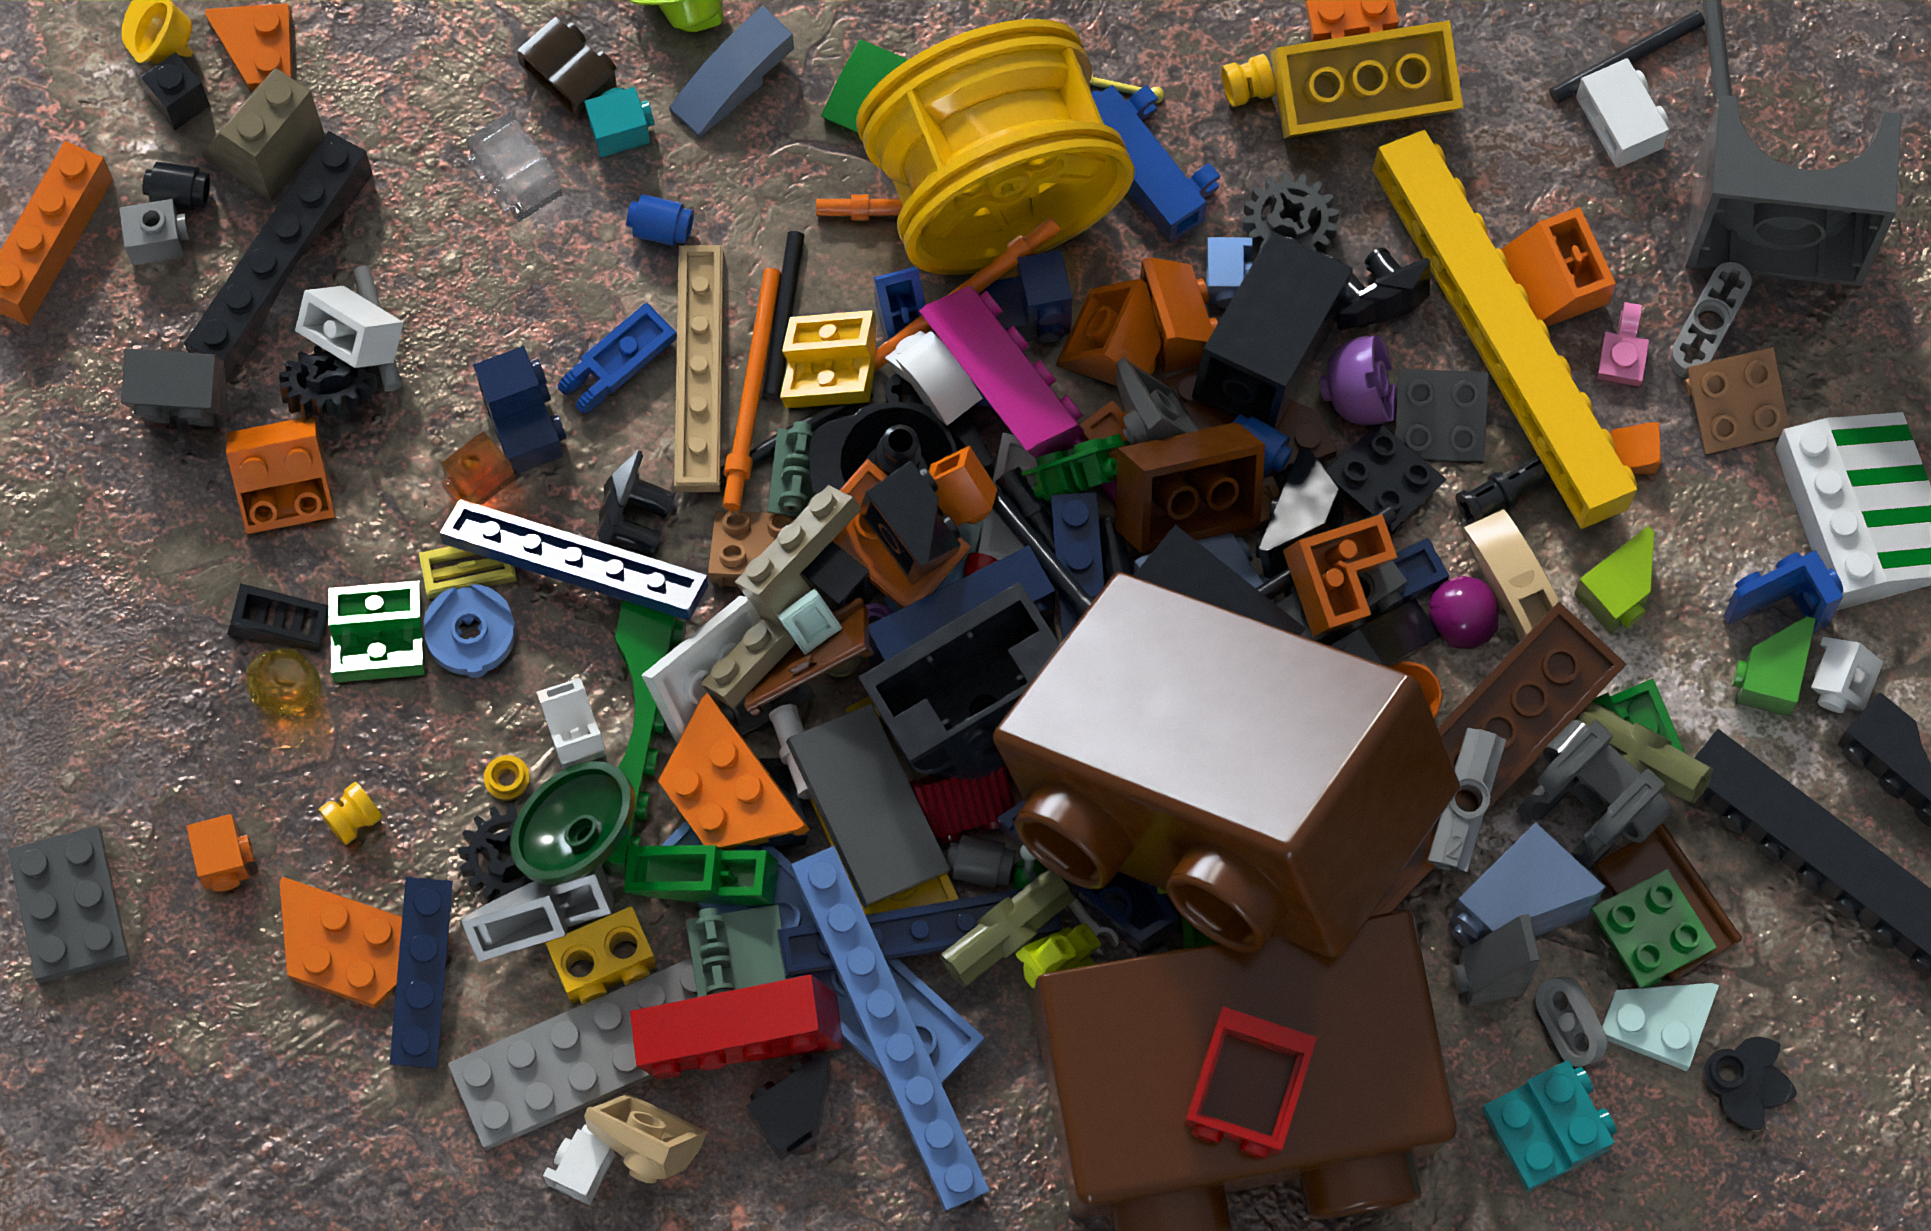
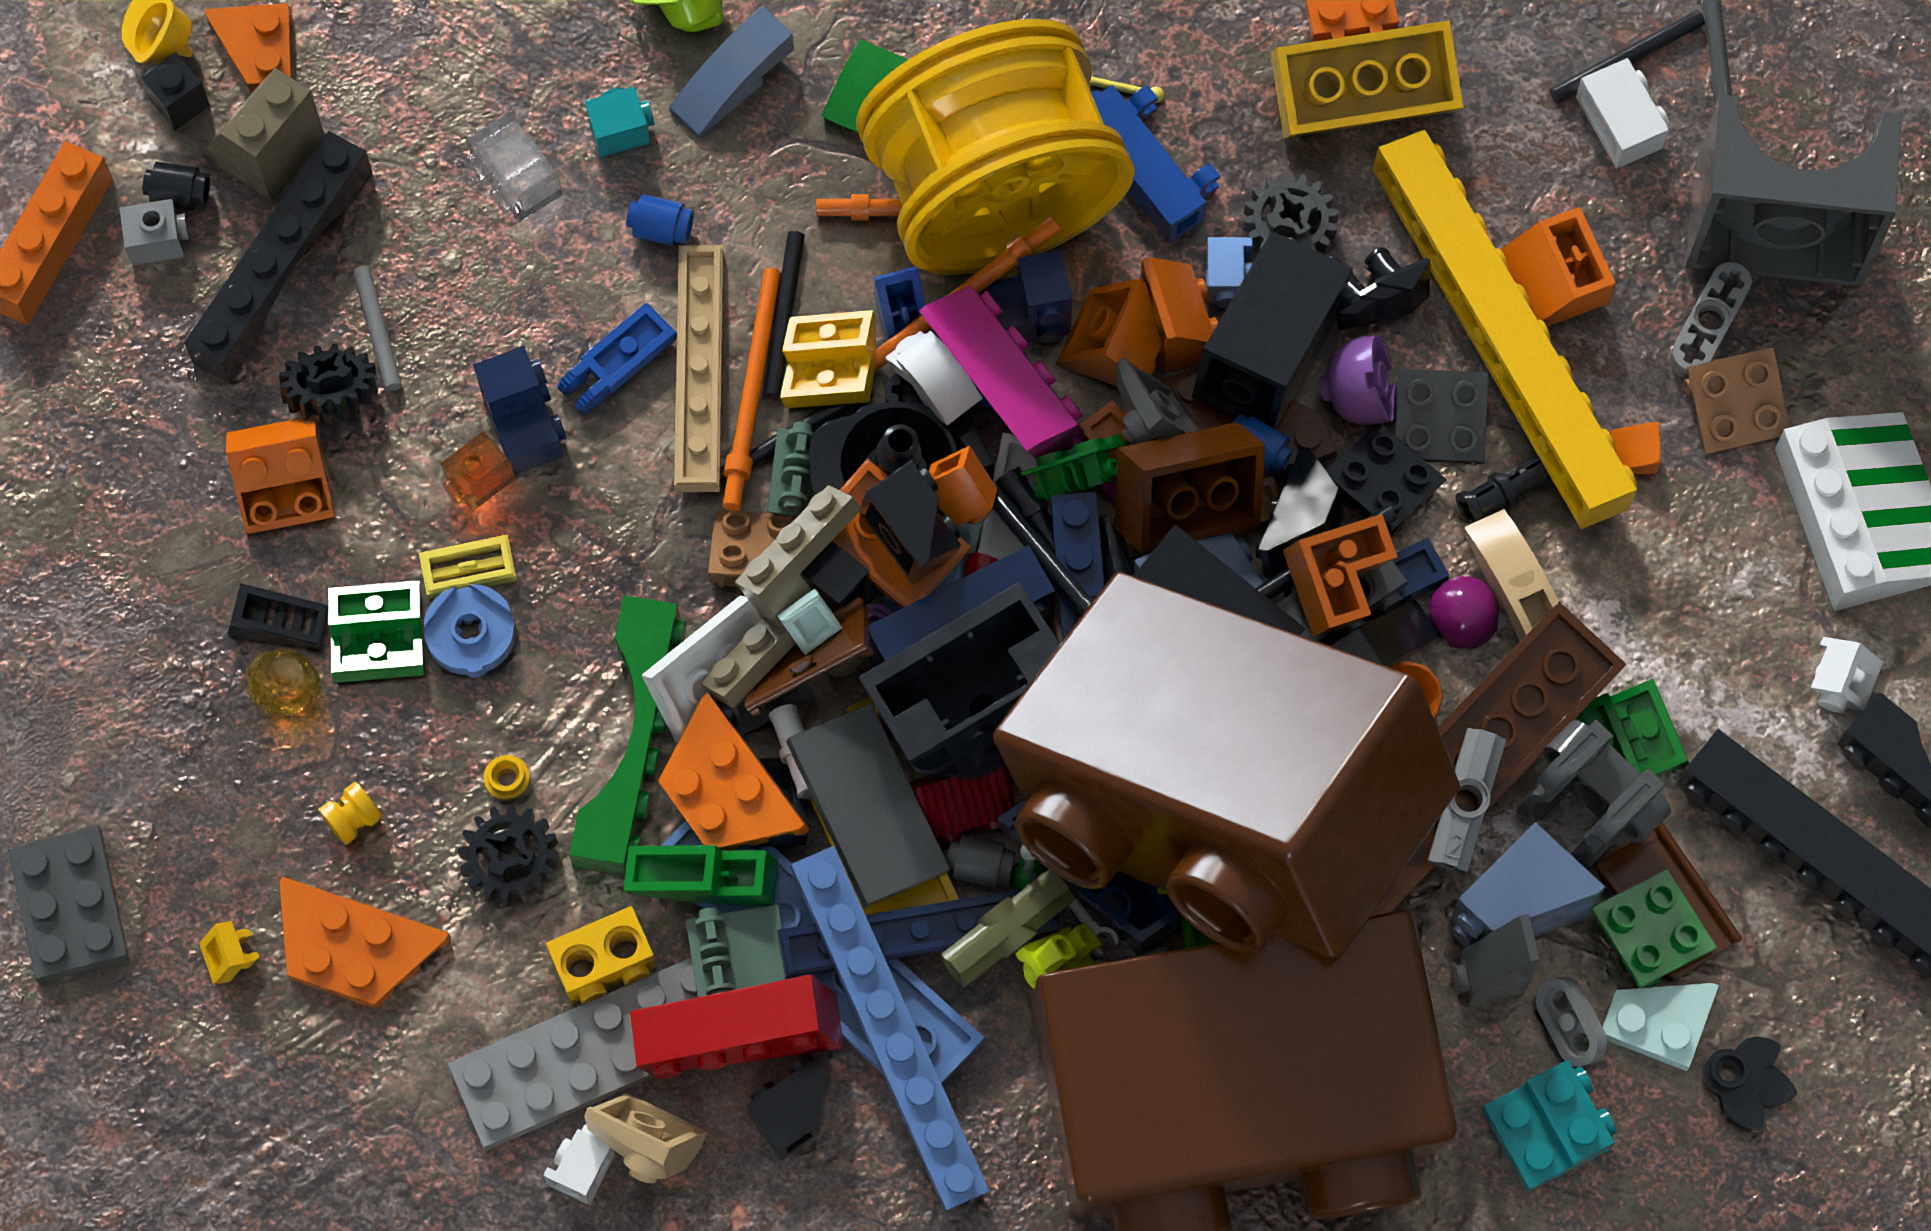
dark grey slope [121,349,229,426] -> none
orange brick [186,814,255,891] -> none
white brick [295,286,404,368] -> none
dark blue plate [389,877,453,1069] -> none
plate [440,499,708,621] -> none
light grey slope [461,865,615,962] -> none
dark green dish [510,761,635,884] -> none
dark brown brick [517,17,617,119] -> none
white brick [537,678,607,770] -> none
black connector [594,450,676,558] -> none
red window [1184,1006,1317,1160] -> none
yellow wheel [1221,54,1276,108] -> none
lime slope [1574,525,1655,634] -> none
olive piece [1577,702,1714,804] -> none
bright pink plate [1596,302,1649,387] -> none
blue bracket [1723,550,1843,634] -> none
bright green slope [1732,616,1816,717] -> none
none -> yellow tile [199,921,260,985]

